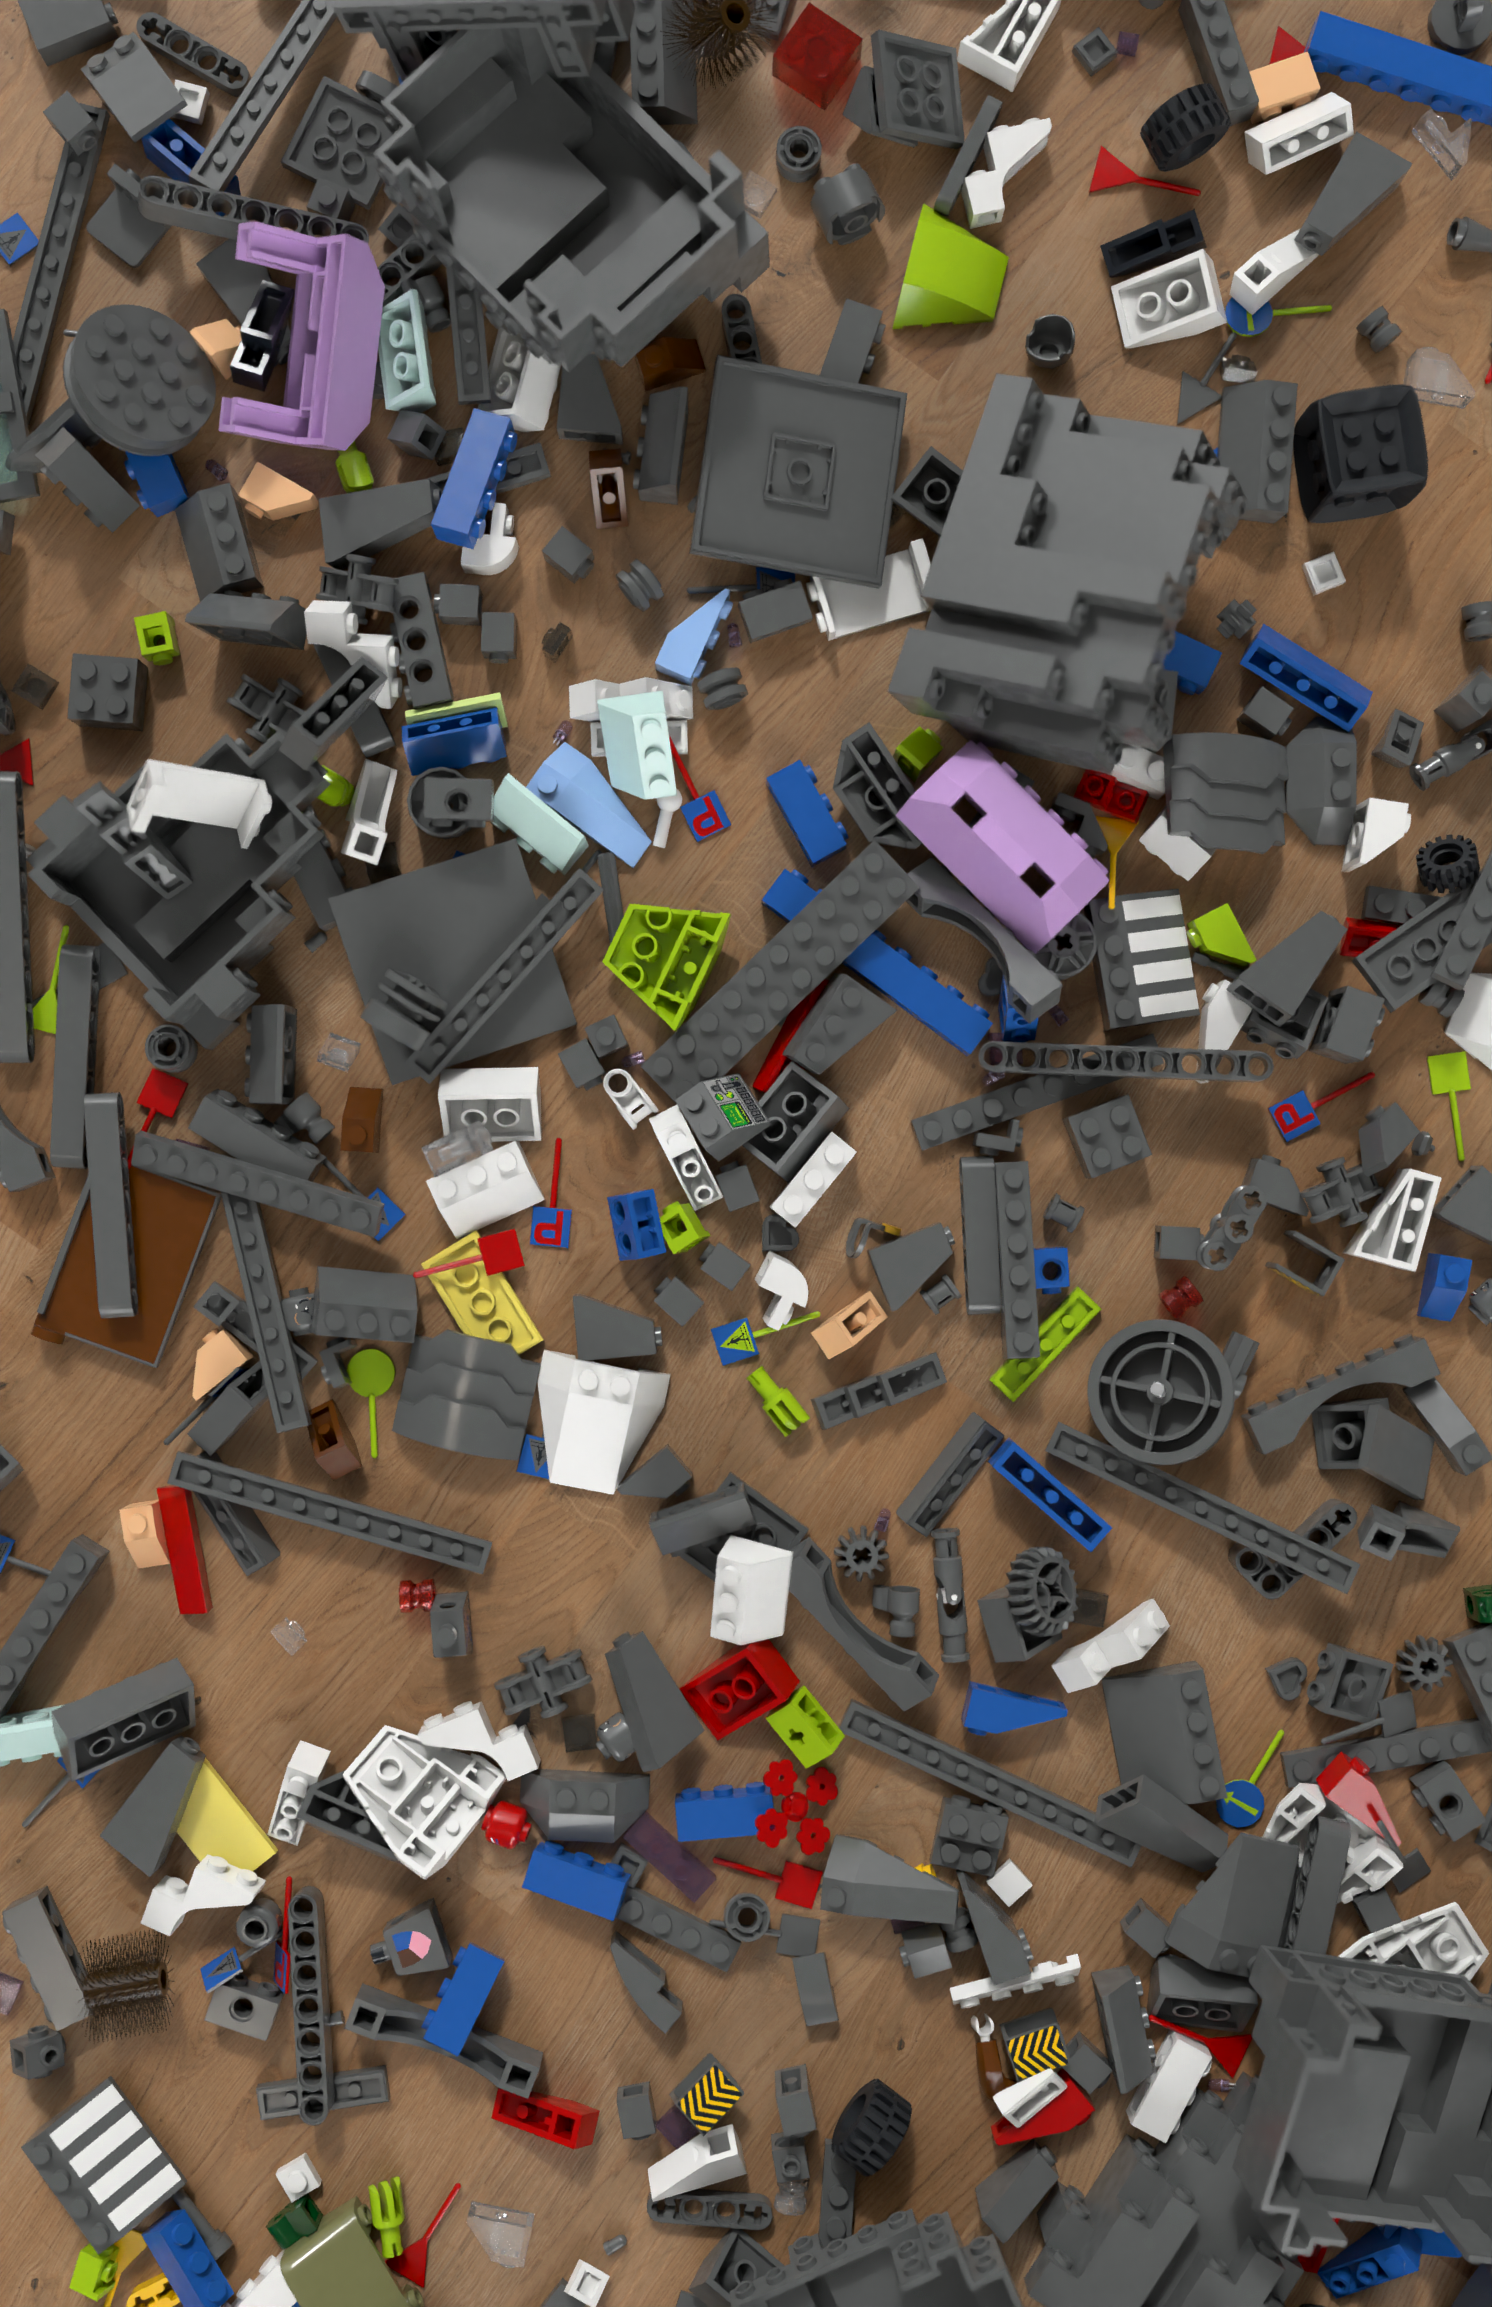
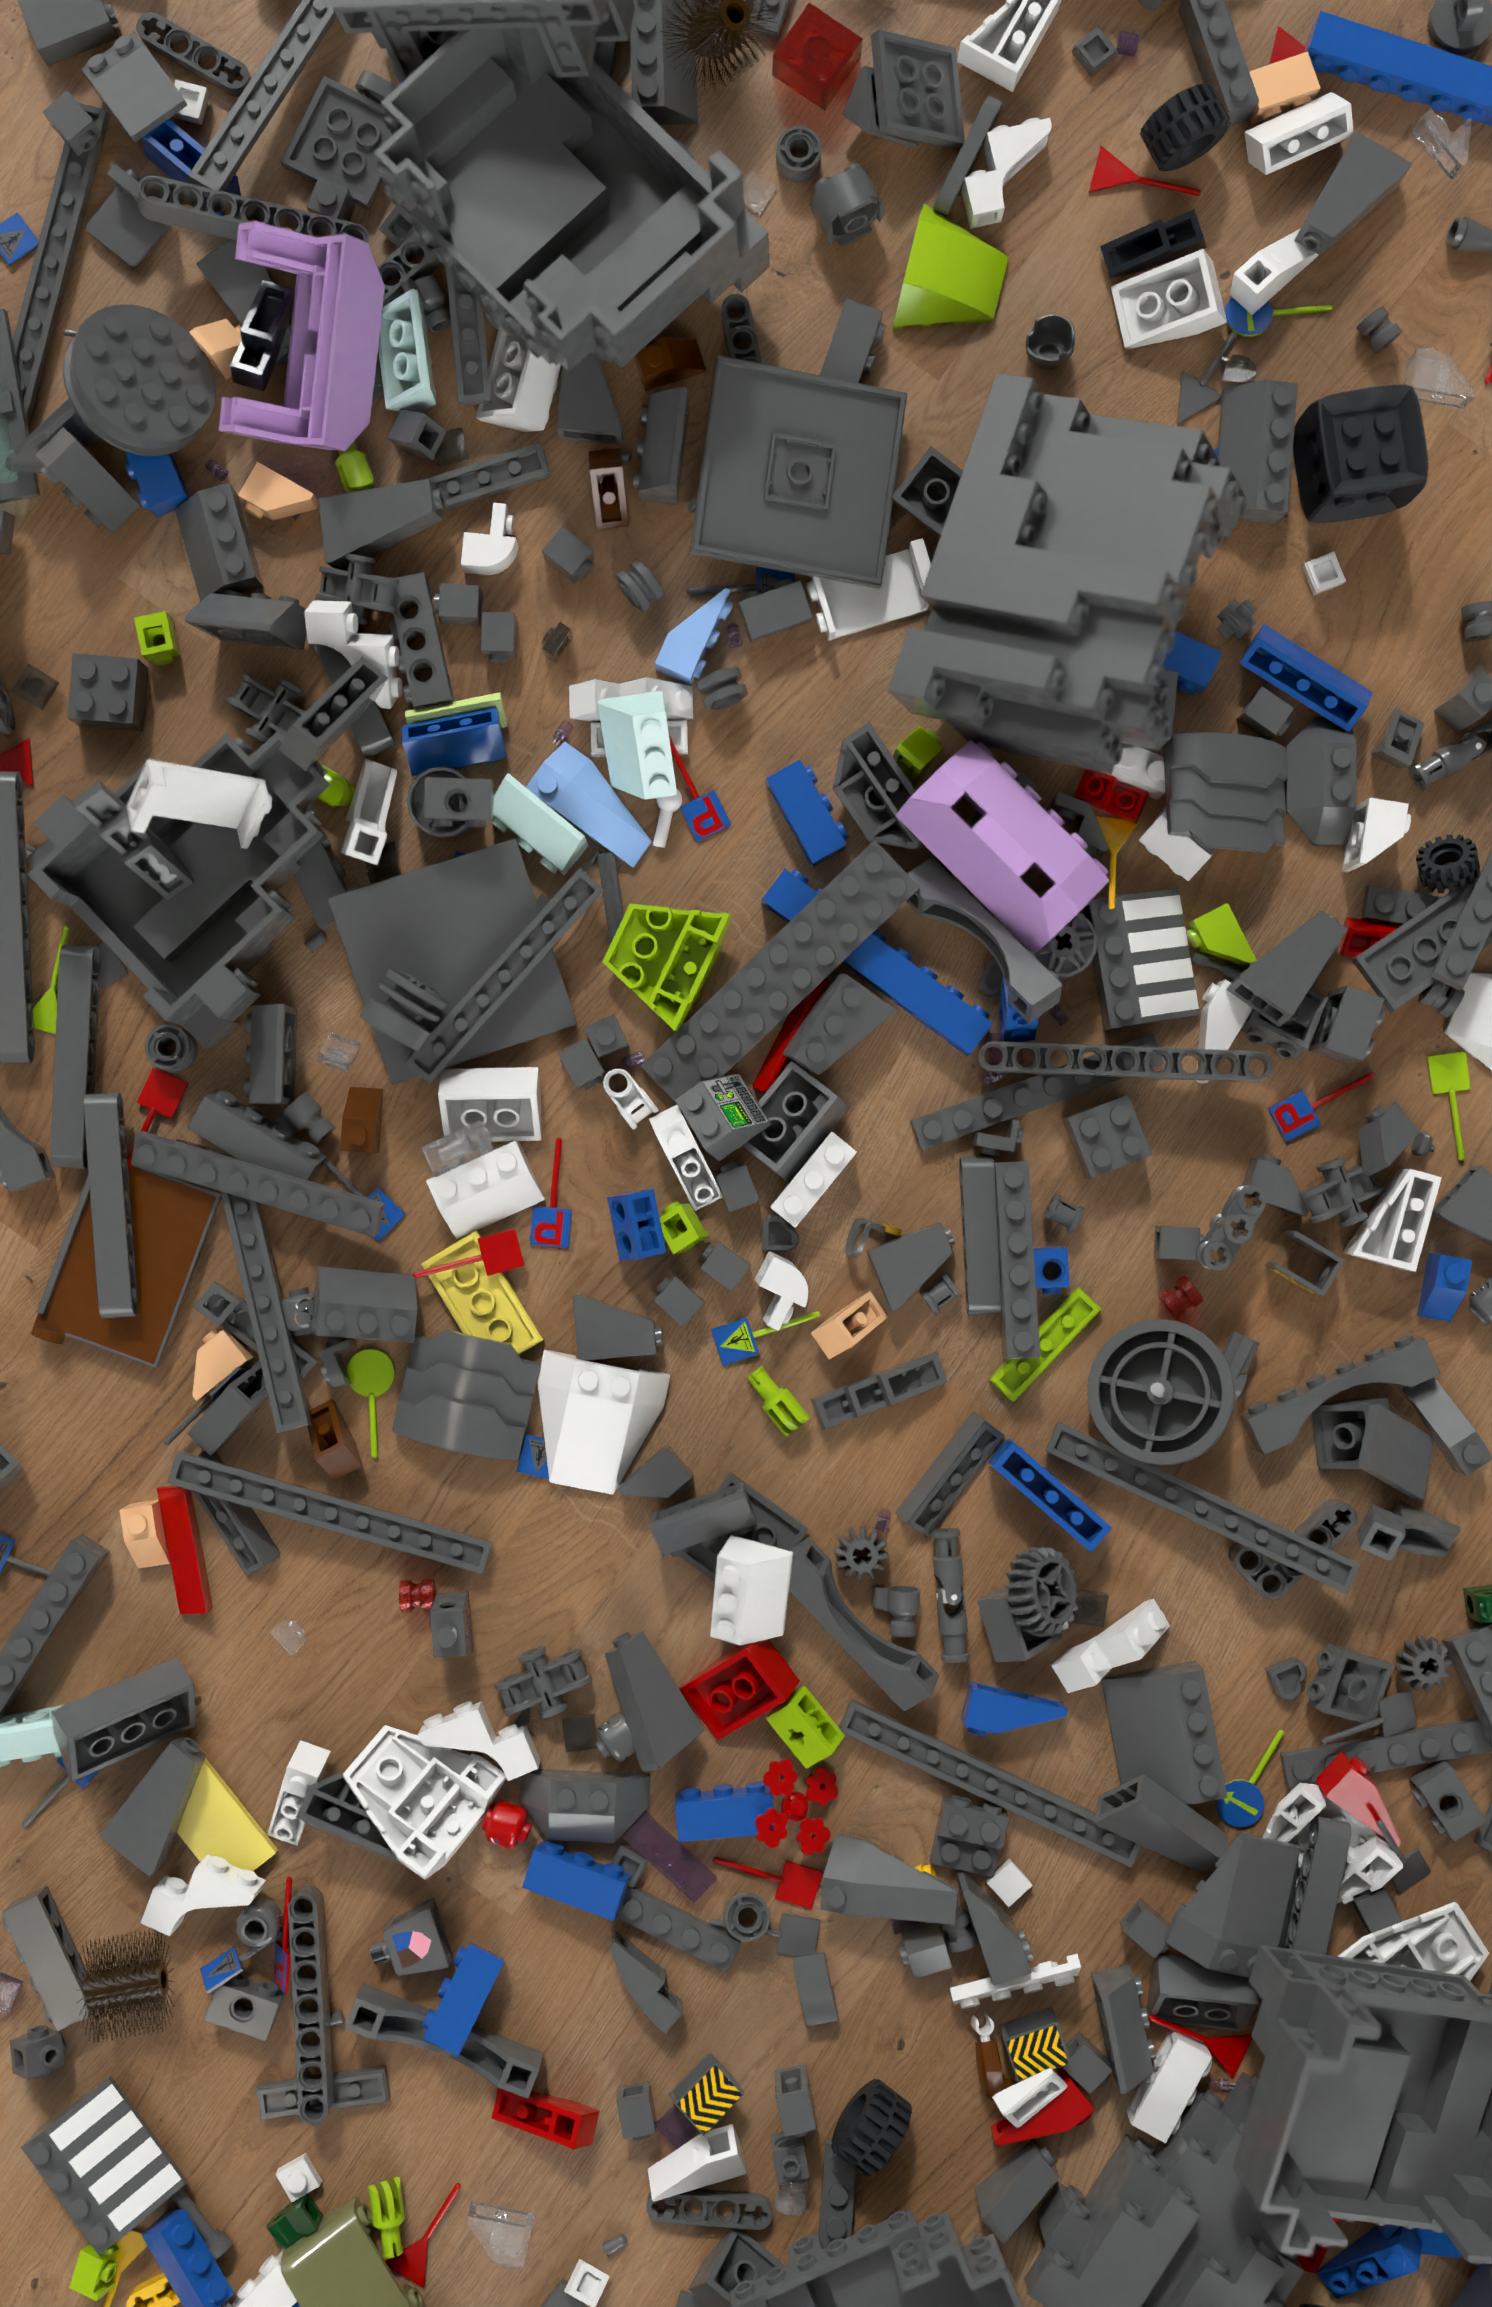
brick [431,408,517,550] -> none

